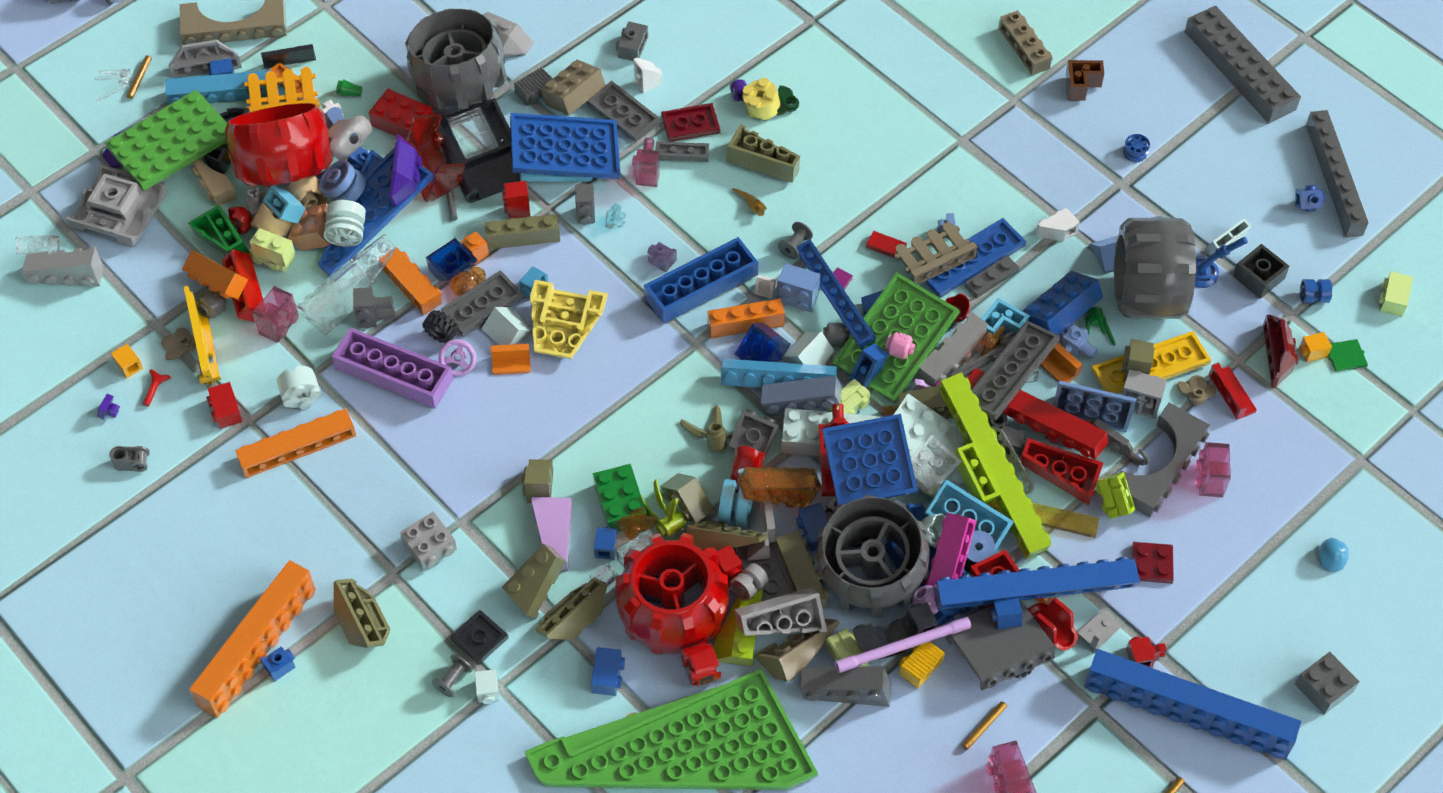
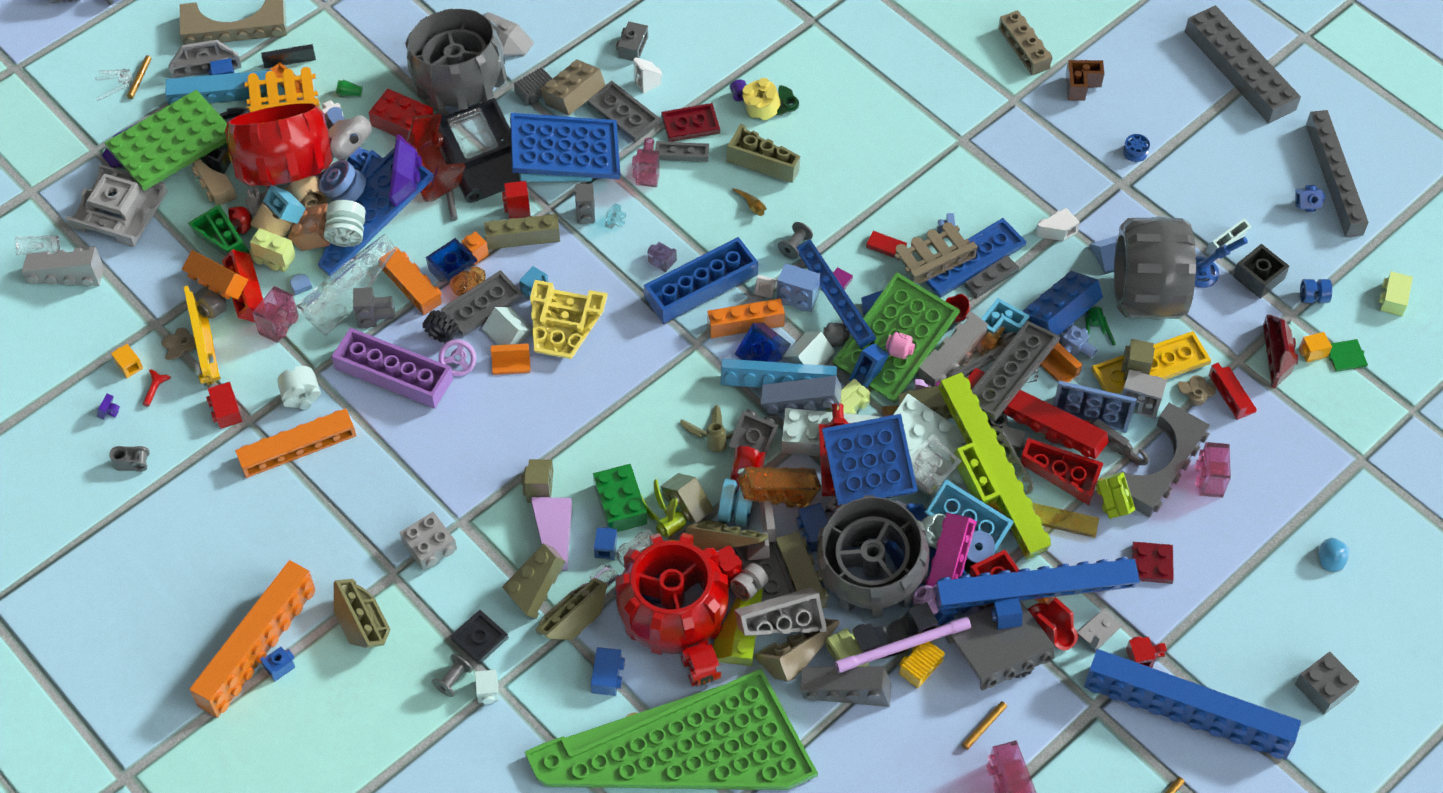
clear orange plate [619,507,658,540] -> none
none -> medium blue tile [290,274,313,295]

